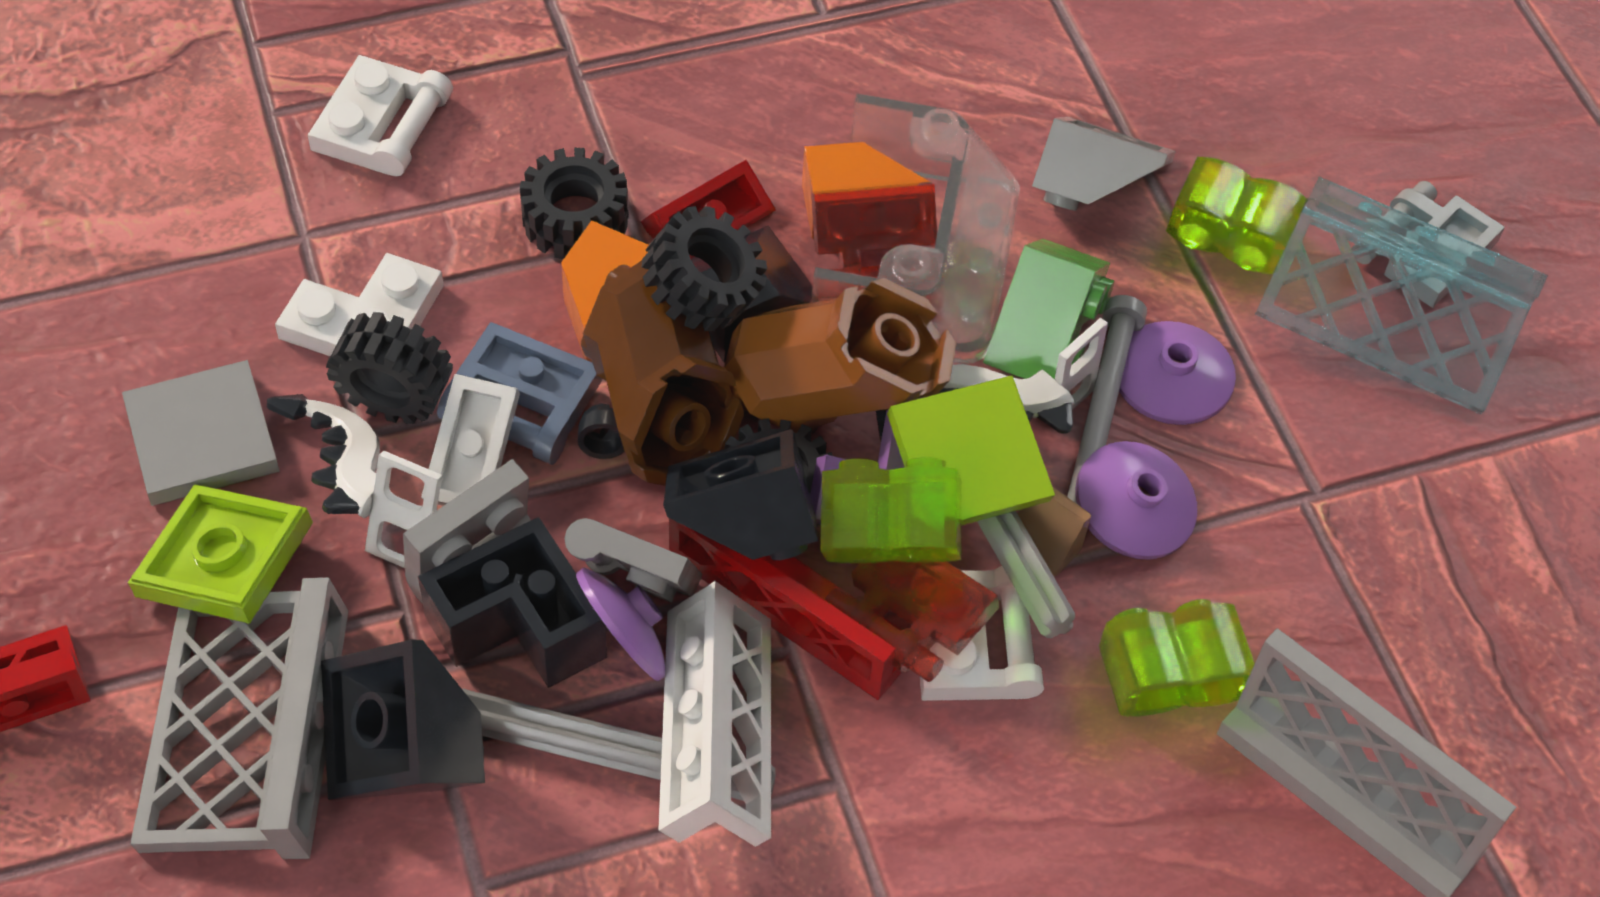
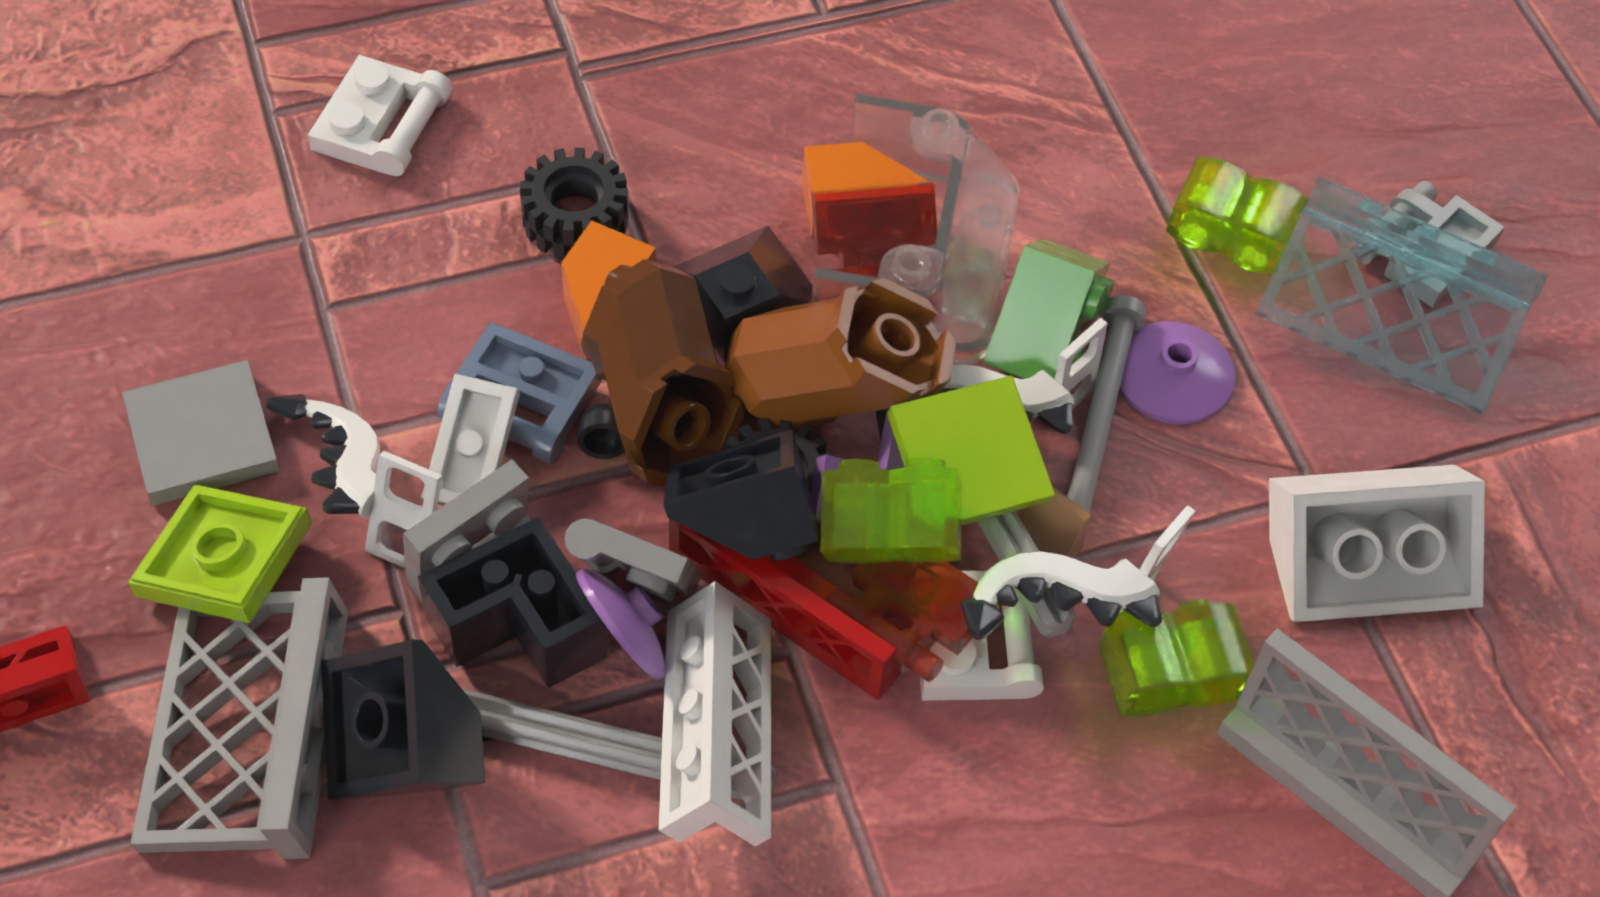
white plate [275,253,444,356] -> none
black tyre [326,312,453,424] -> none
red slope [641,159,776,259] -> none
black tyre [641,206,768,331] -> none
light grey slope [1032,116,1176,211] -> none
medium lavender dish [1075,441,1197,560] -> none
none -> white piece [960,505,1195,640]
none -> white slope [1269,465,1485,622]

